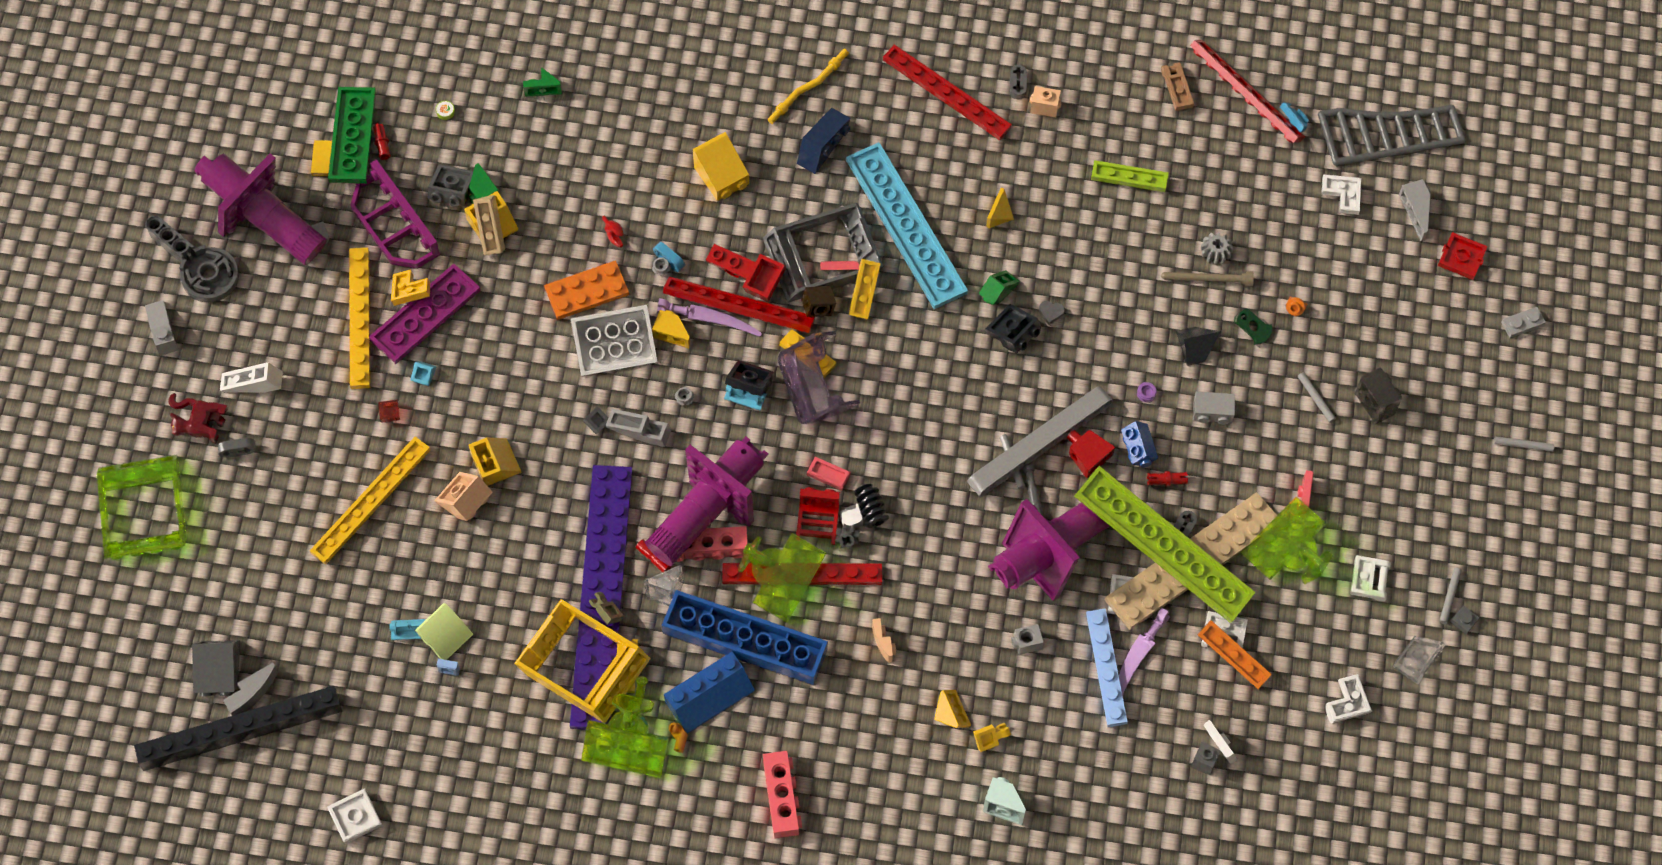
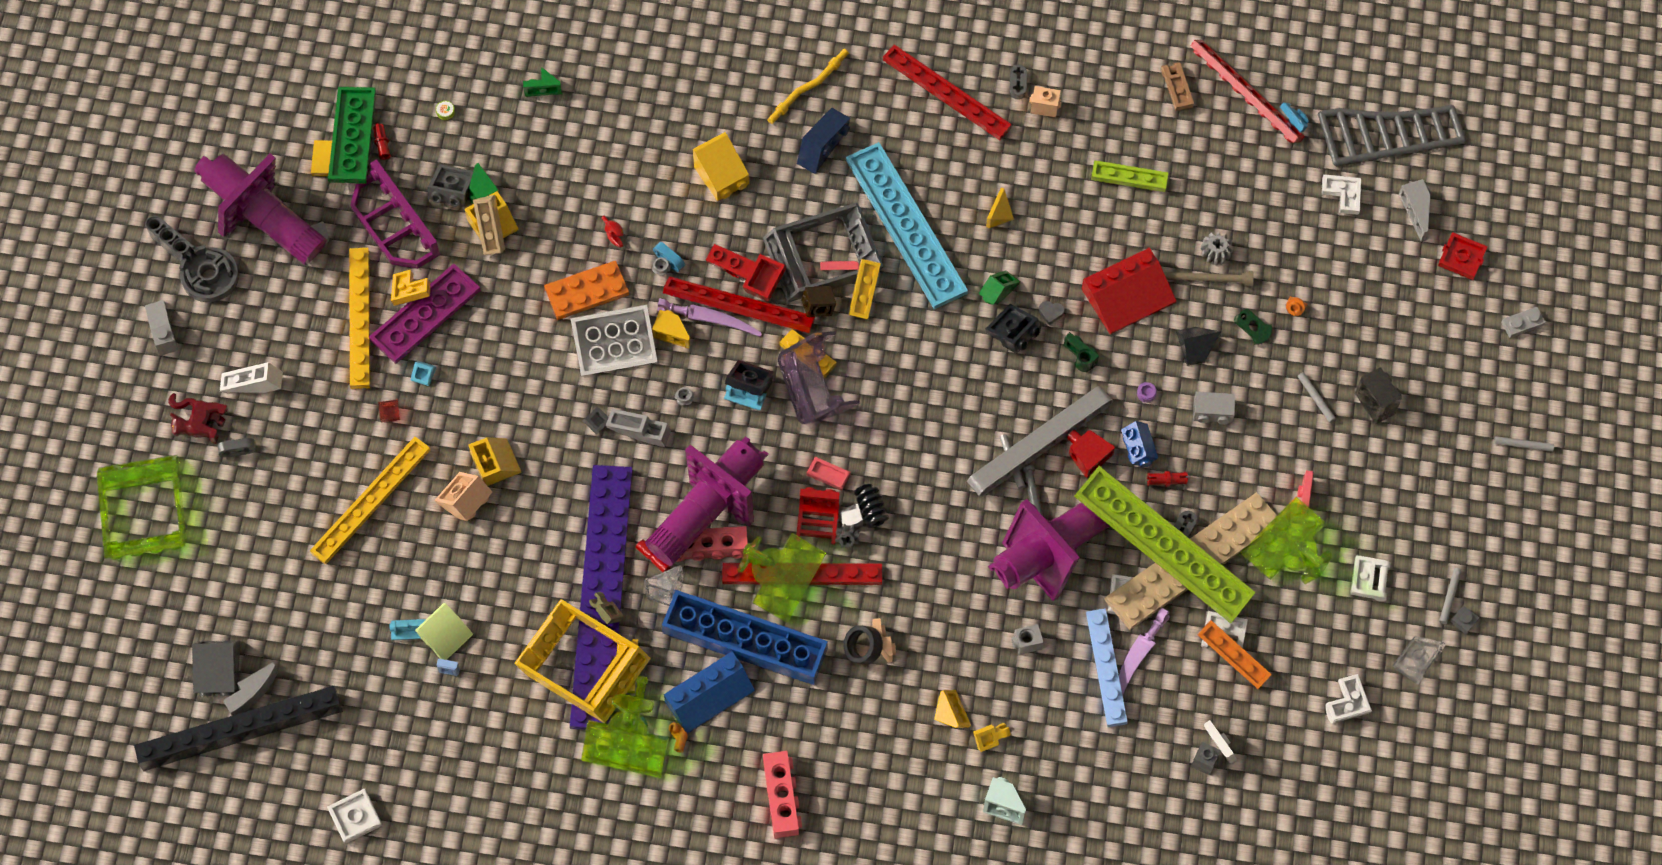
none -> black tyre [843,625,883,664]
none -> dark green plate [1063,332,1099,372]
none -> red slope [1081,247,1176,335]

